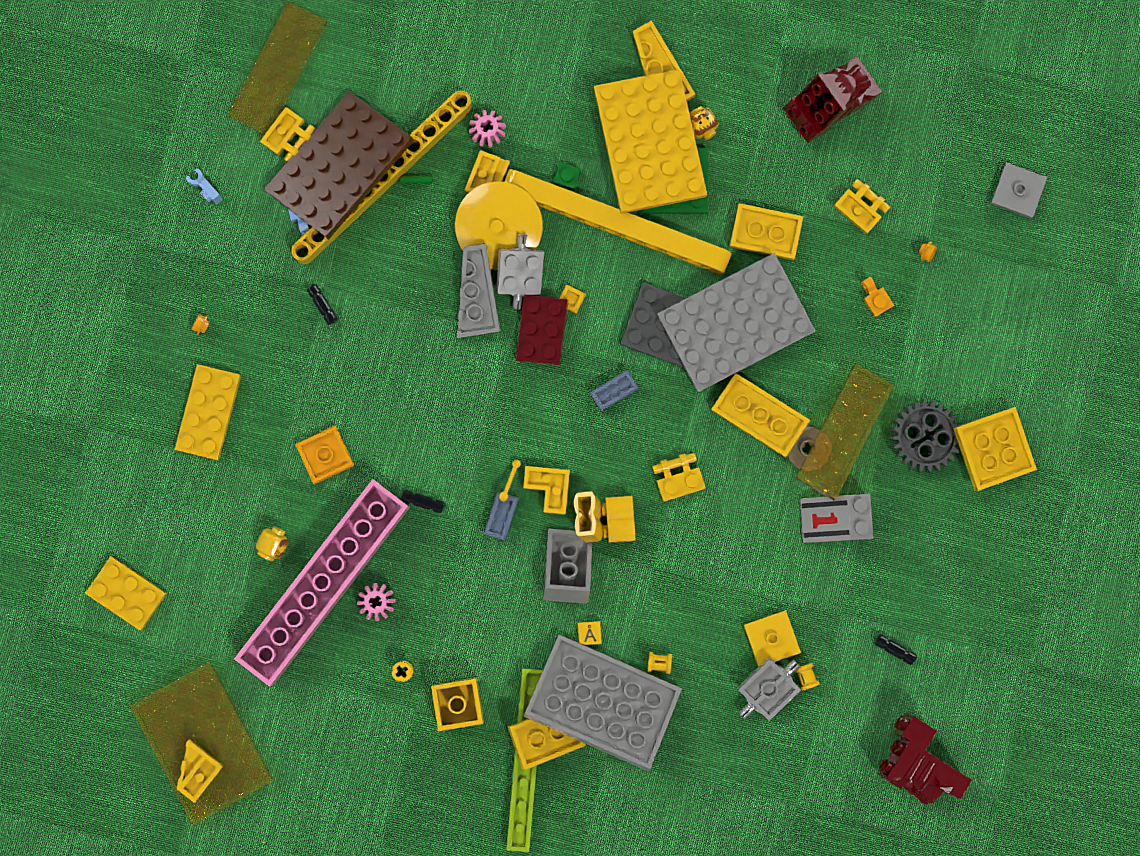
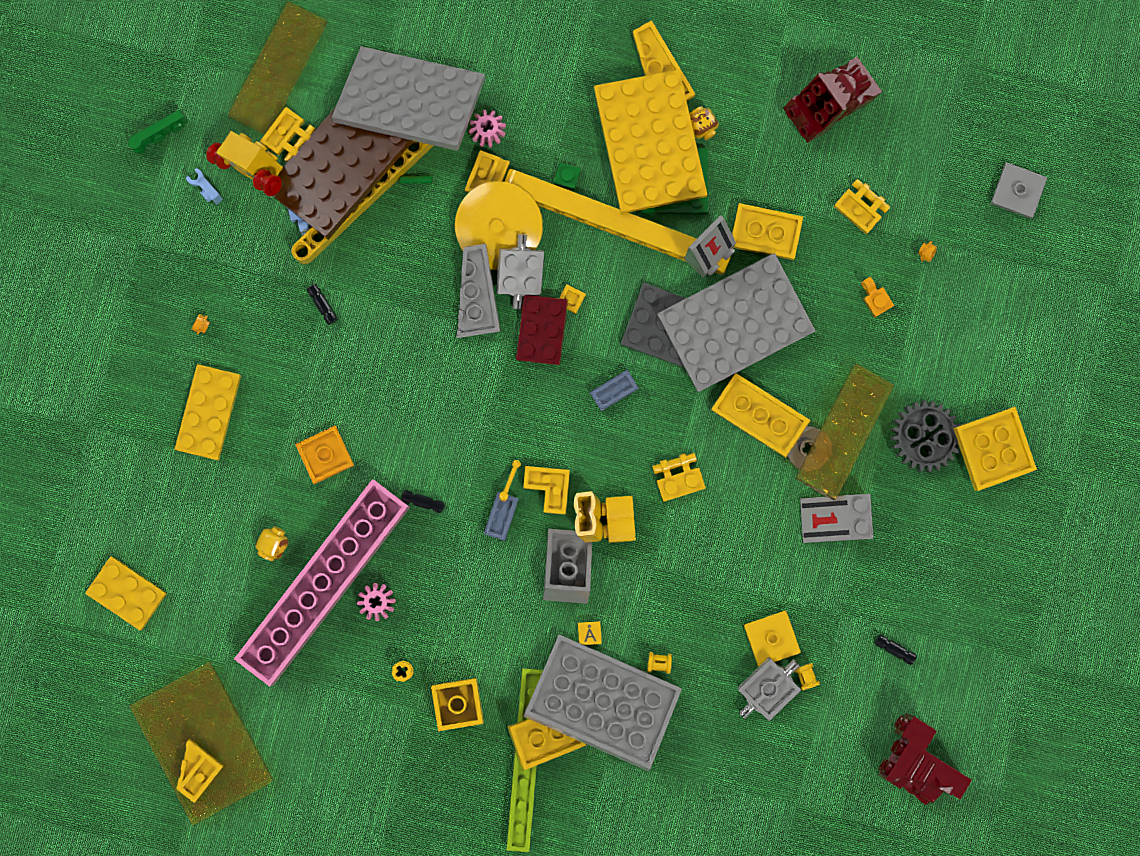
none -> green plate [128,110,188,154]
none -> yellow brick [206,131,283,196]
none -> light grey plate [332,46,485,151]
none -> light grey slope [684,215,736,278]

